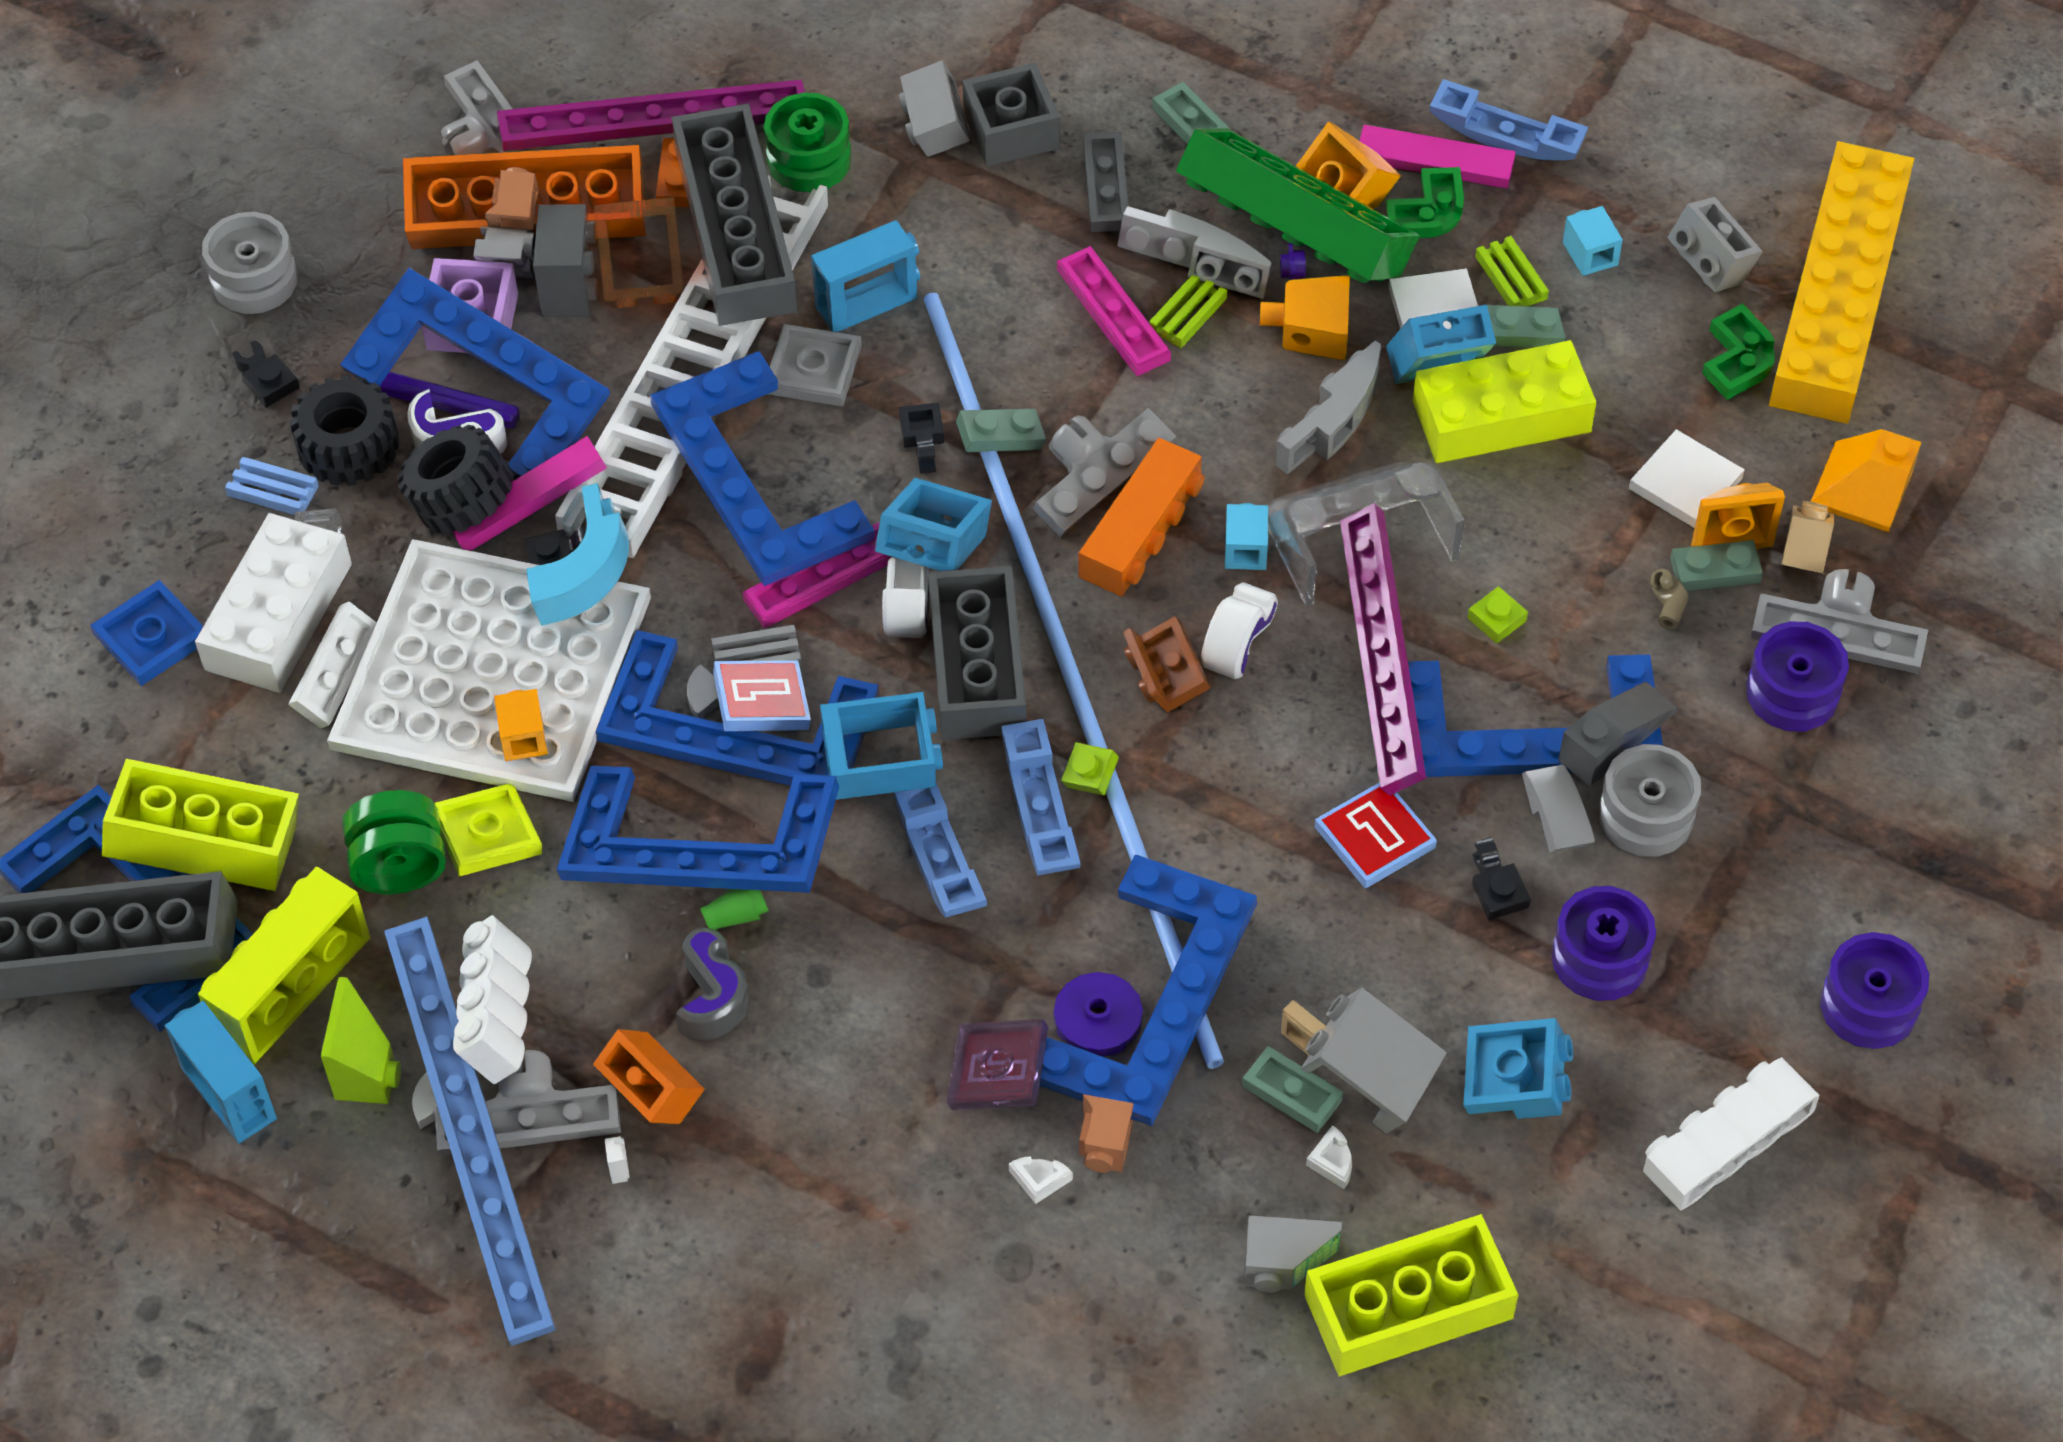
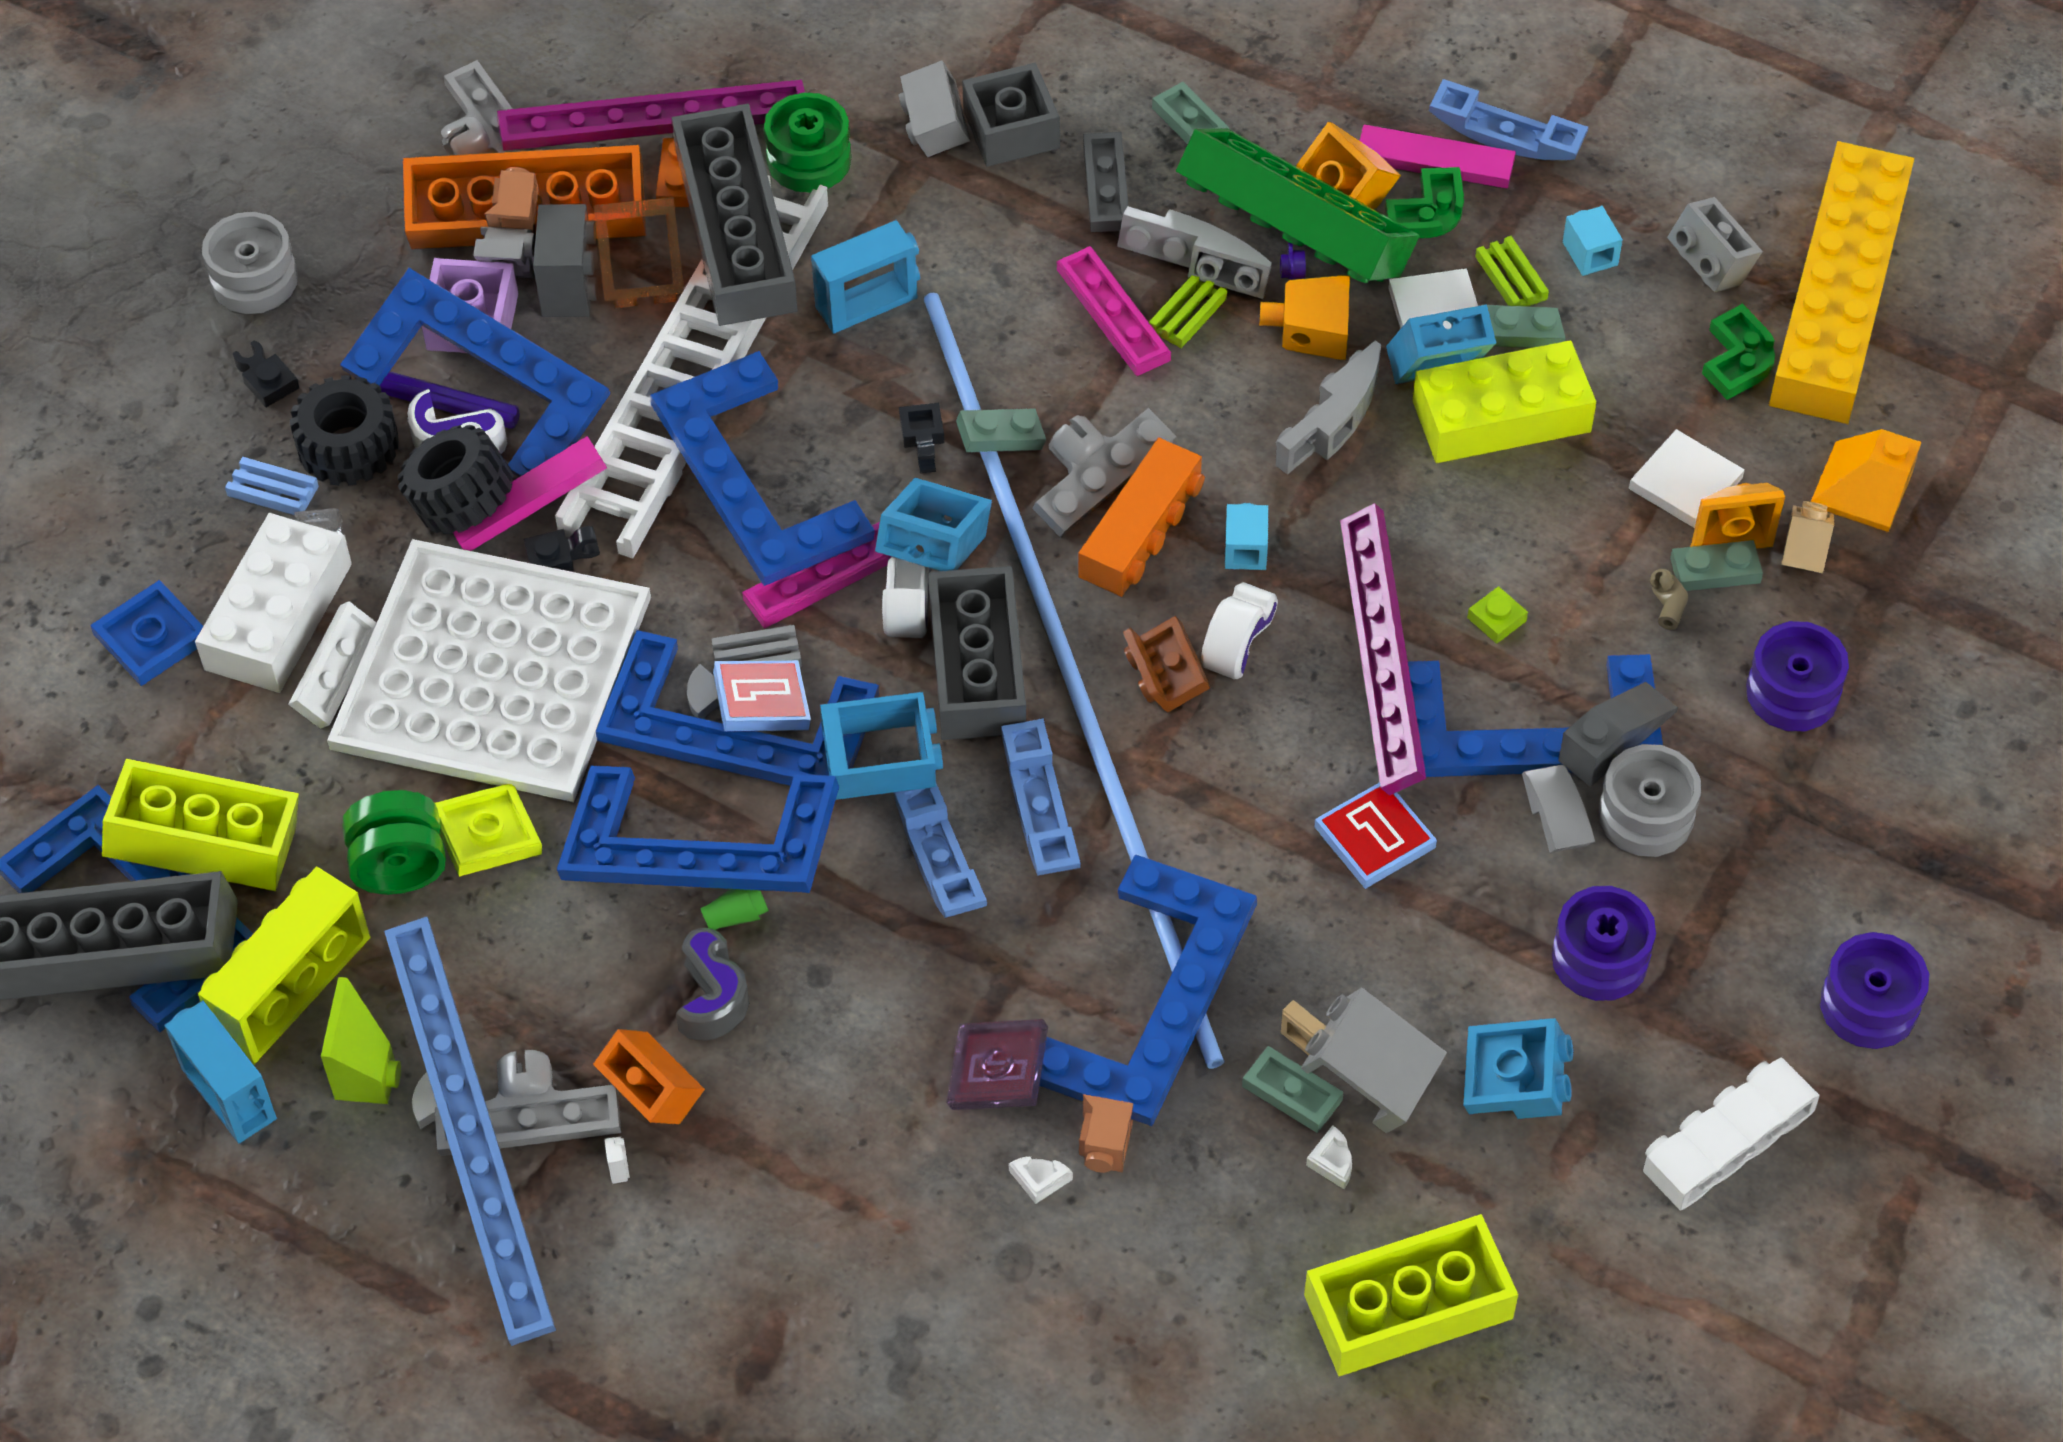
white brick [453,915,532,1084] -> none
light orange brick [494,689,548,762] -> none
medium azure arch [526,483,629,626] -> none
light grey plate [768,324,862,407] -> none
dark purple plate [1053,972,1143,1057] -> none
lime plate [1061,742,1119,796] -> none
light grey slope [1244,1215,1342,1293] -> none
clear windscreen [1268,462,1465,606] -> none
black plate [1472,837,1531,920] -> none
light grey plate [1751,569,1928,674] -> none

